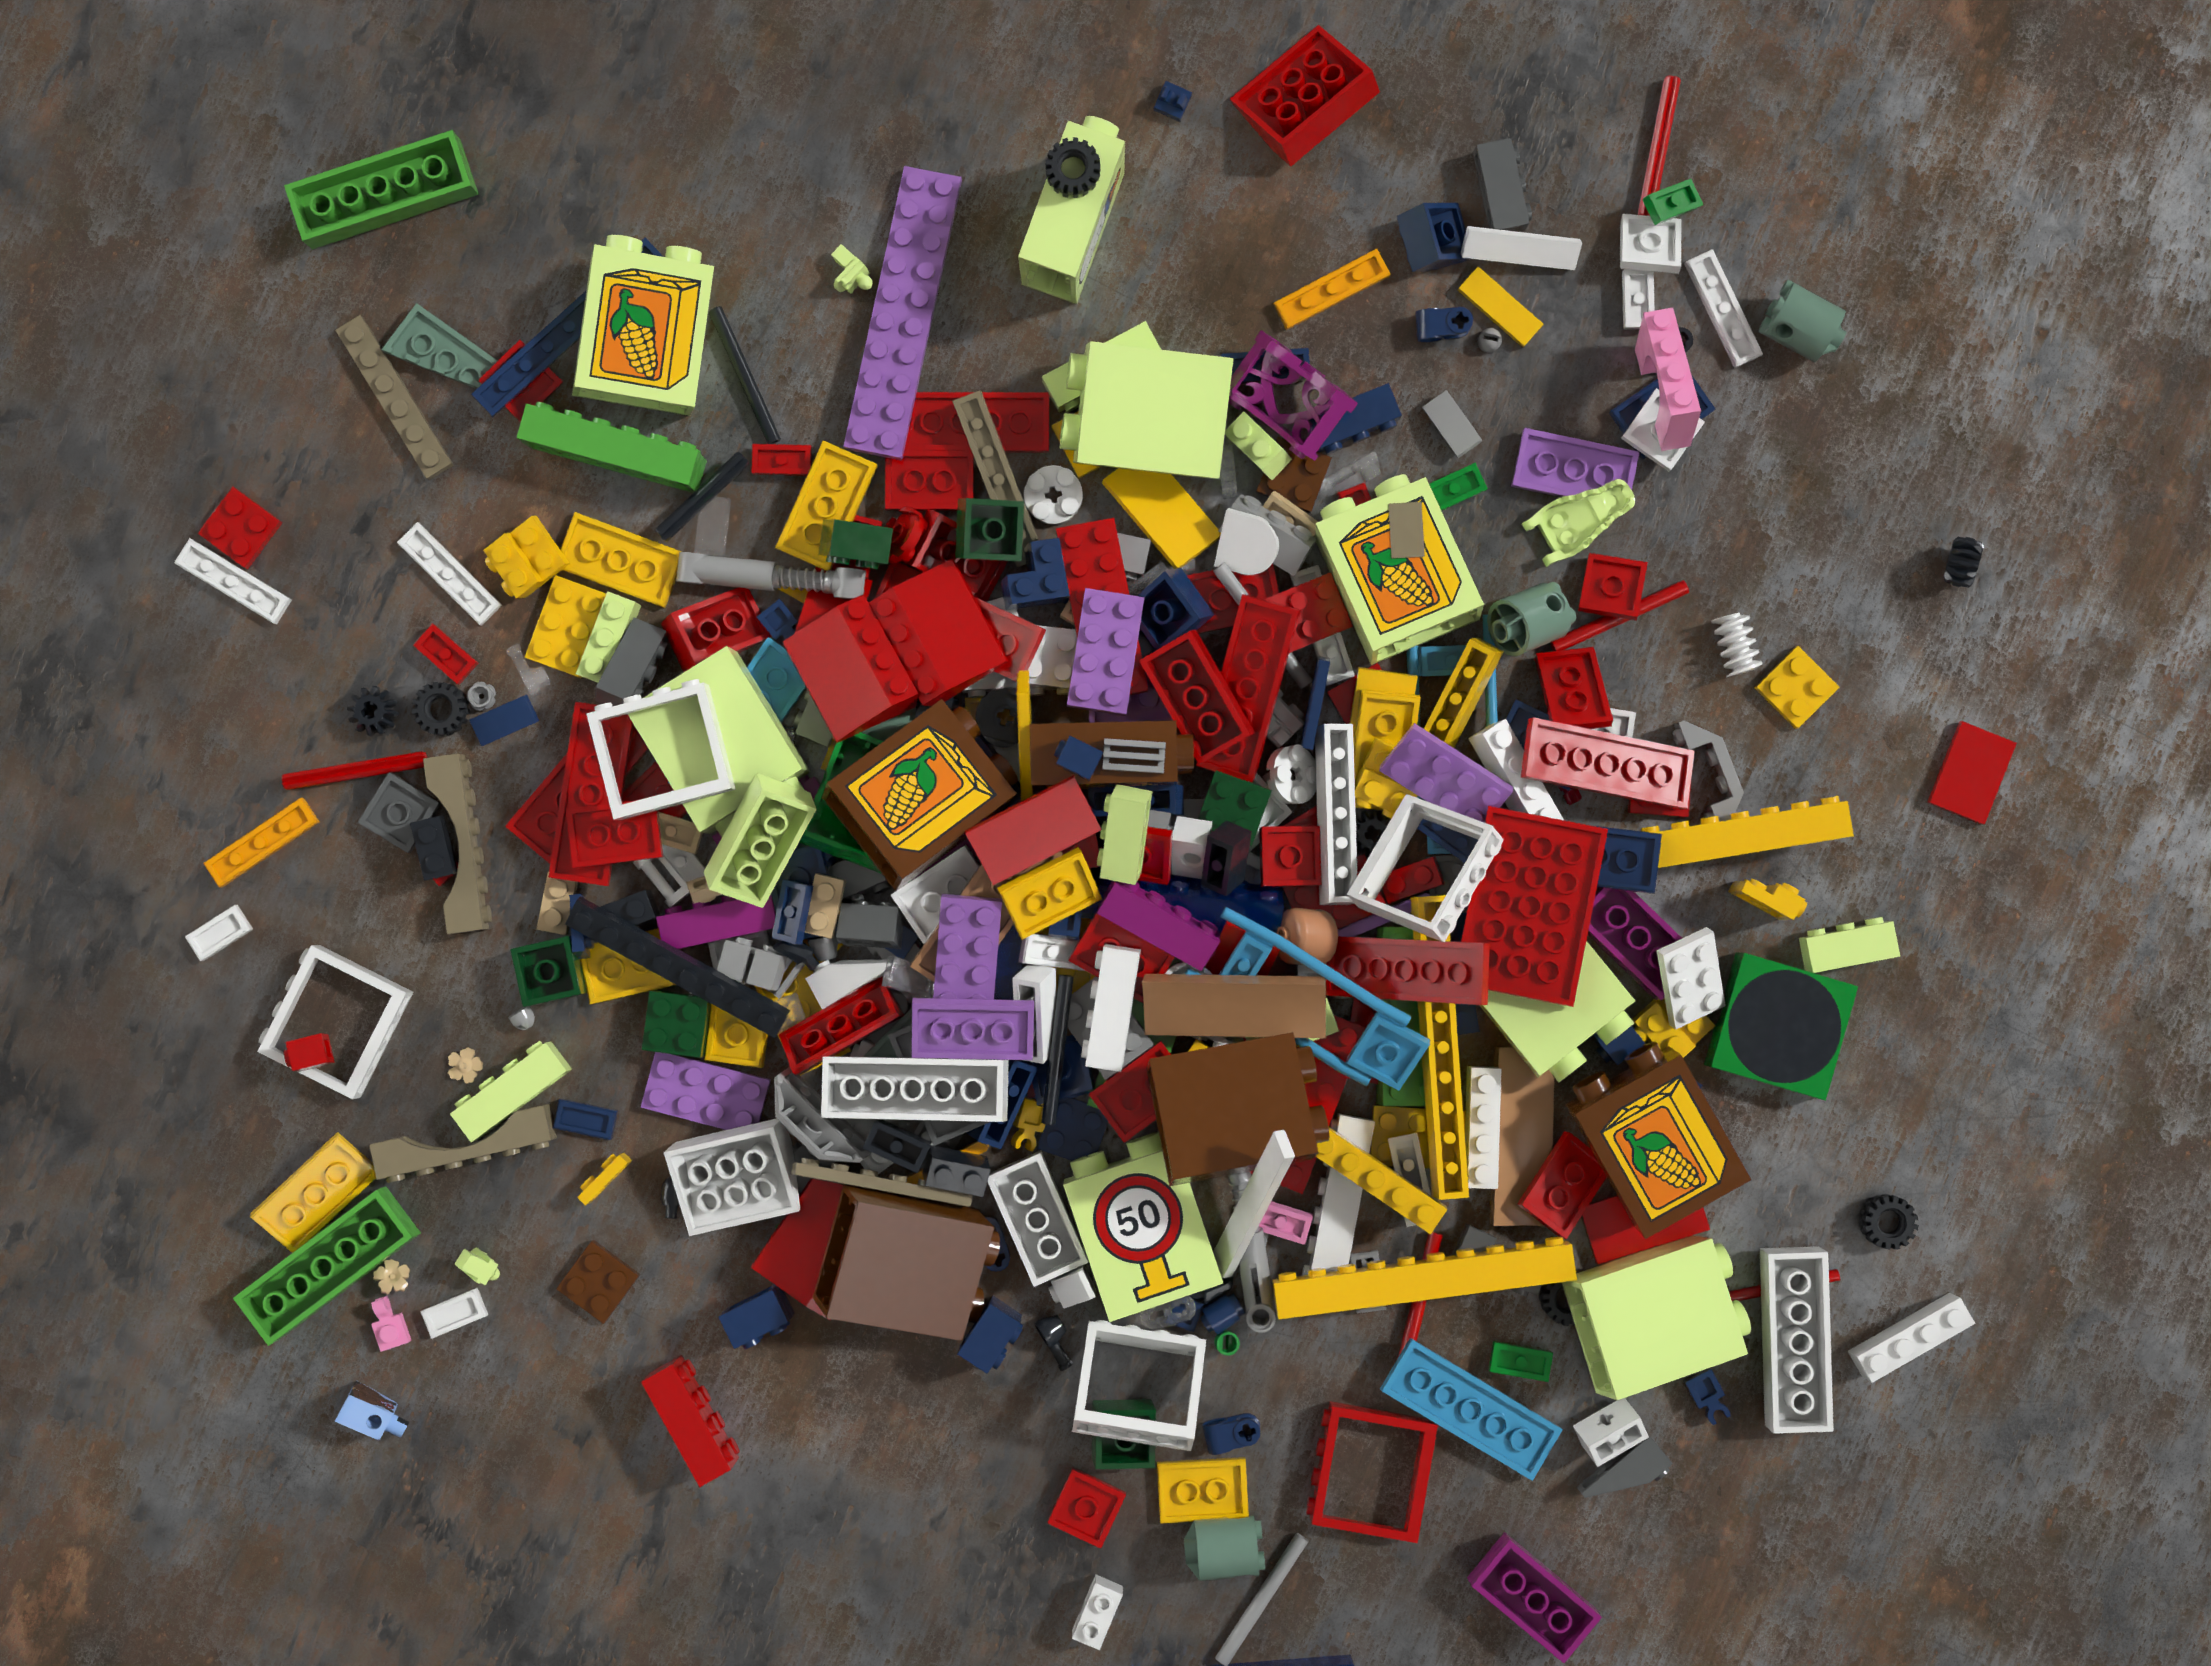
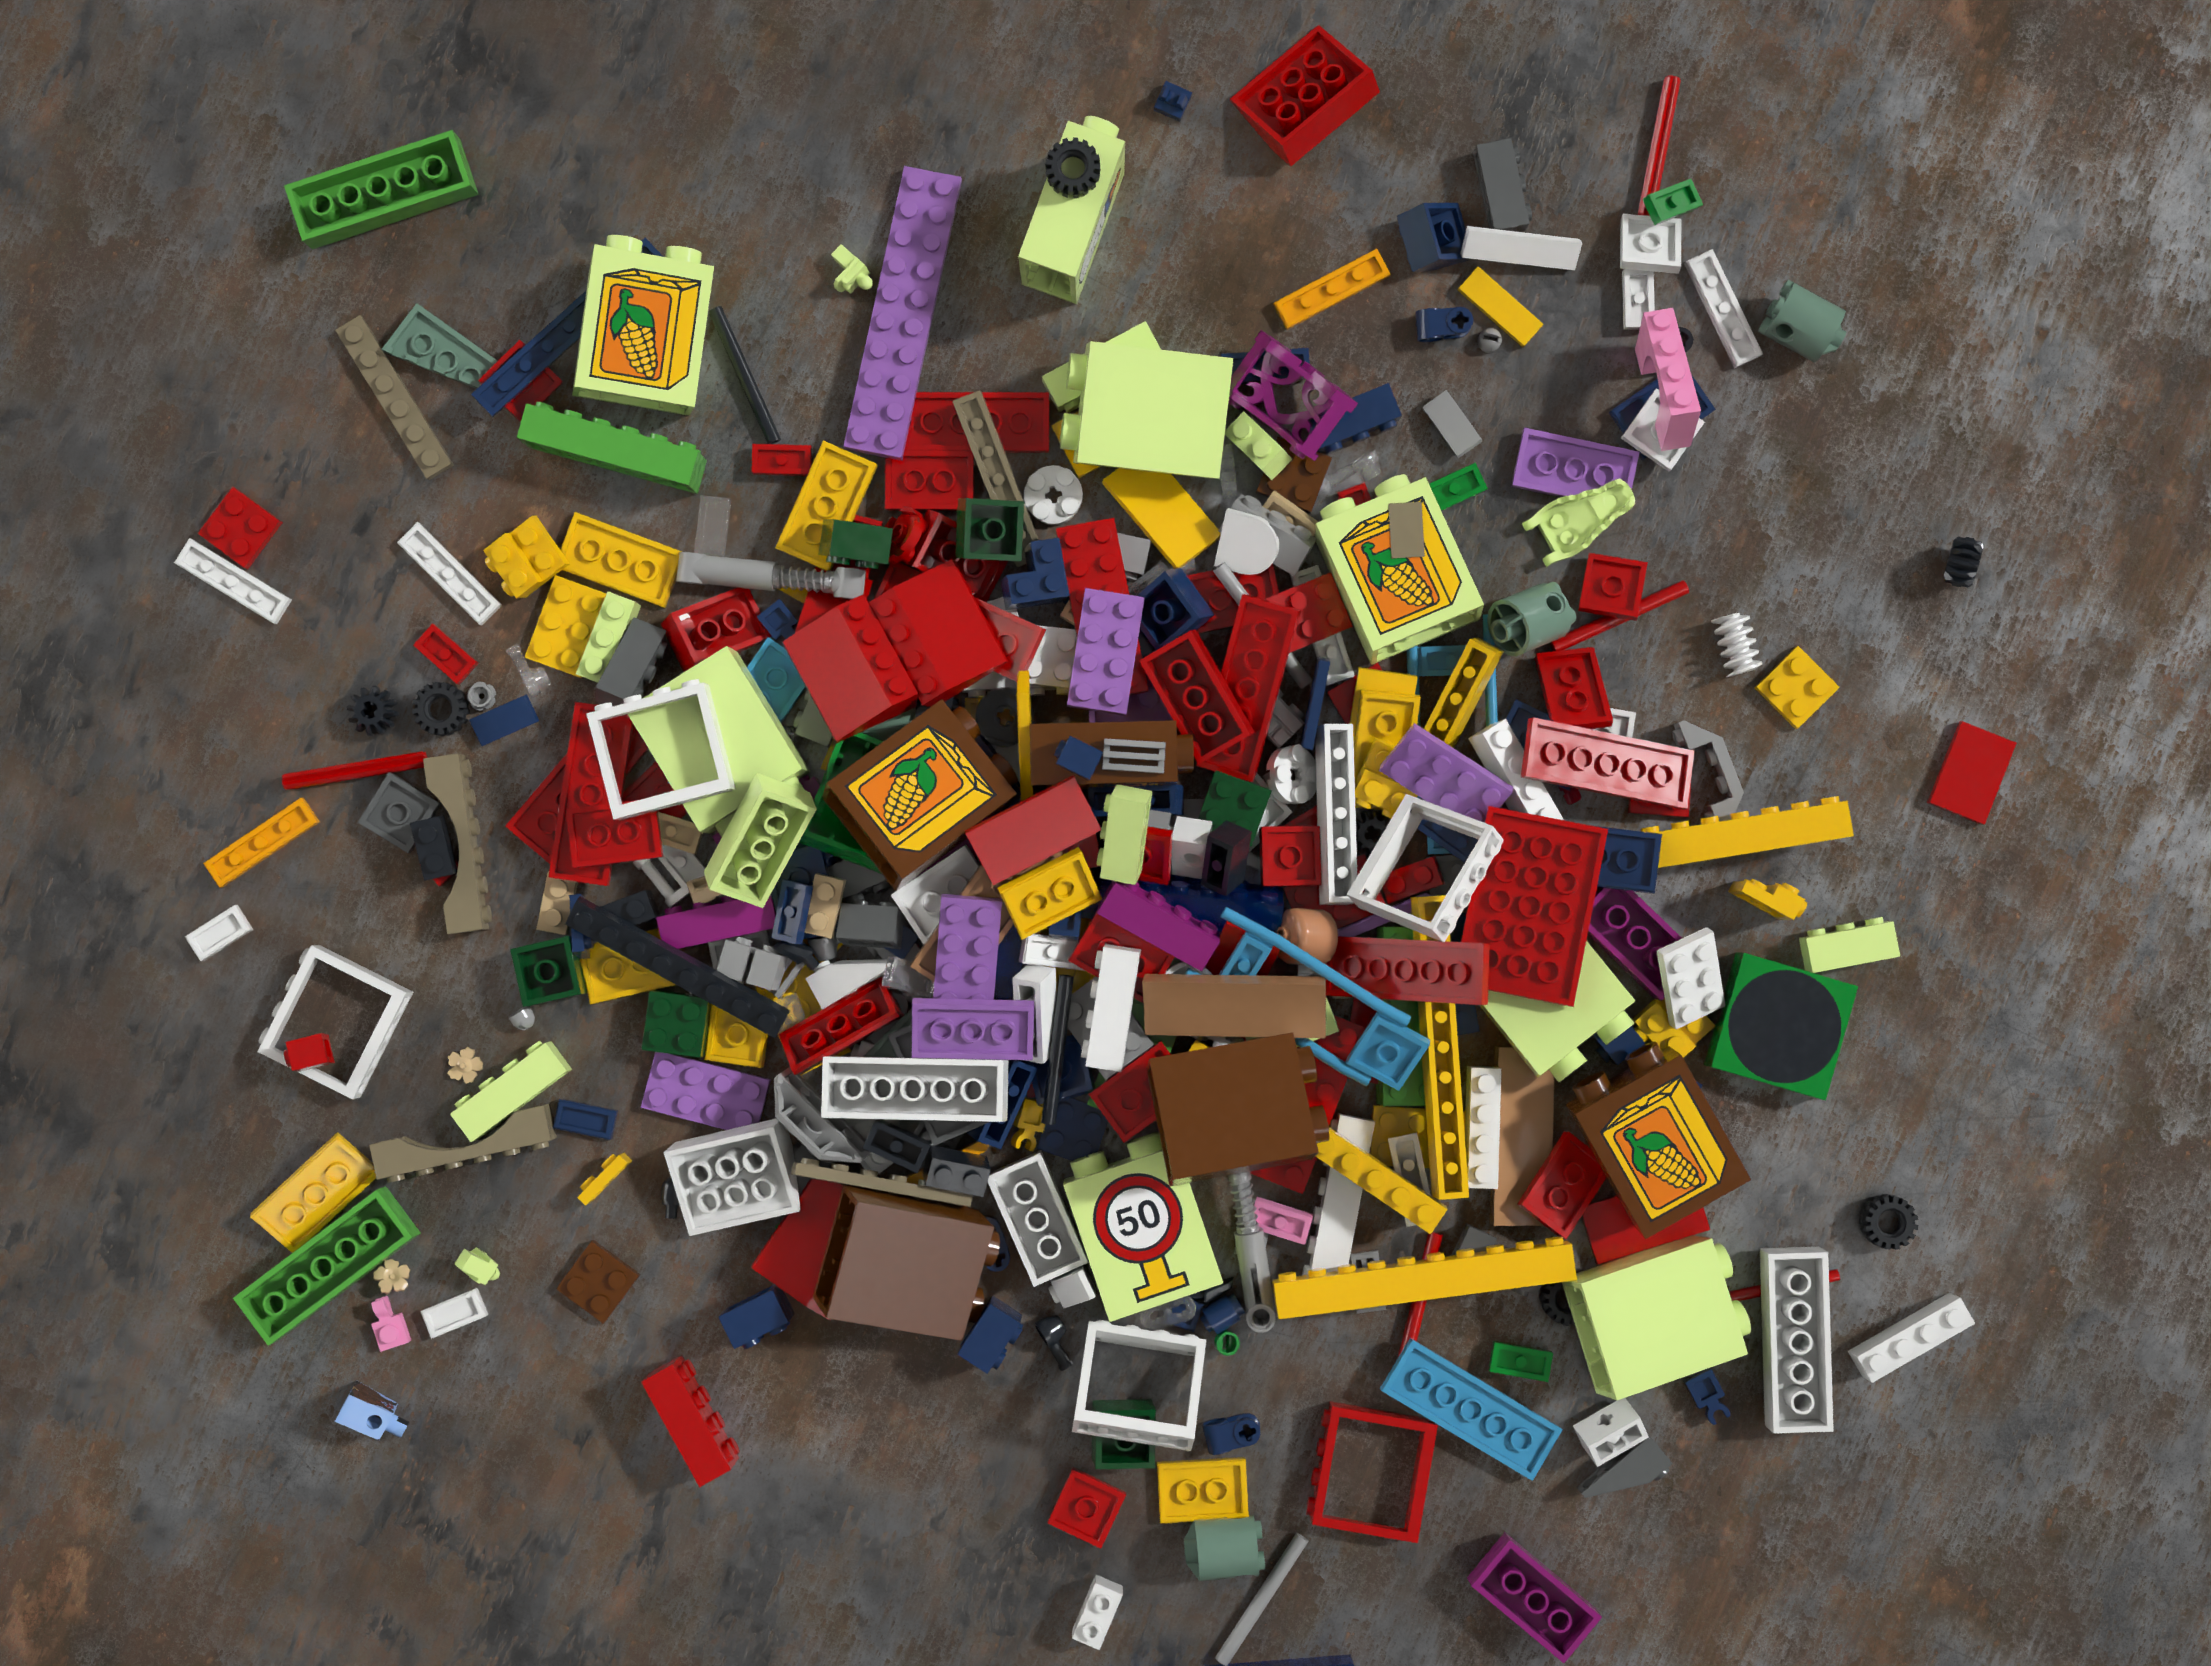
black axle [655,452,749,542] -> none
white tile [1213,1130,1295,1278] -> none

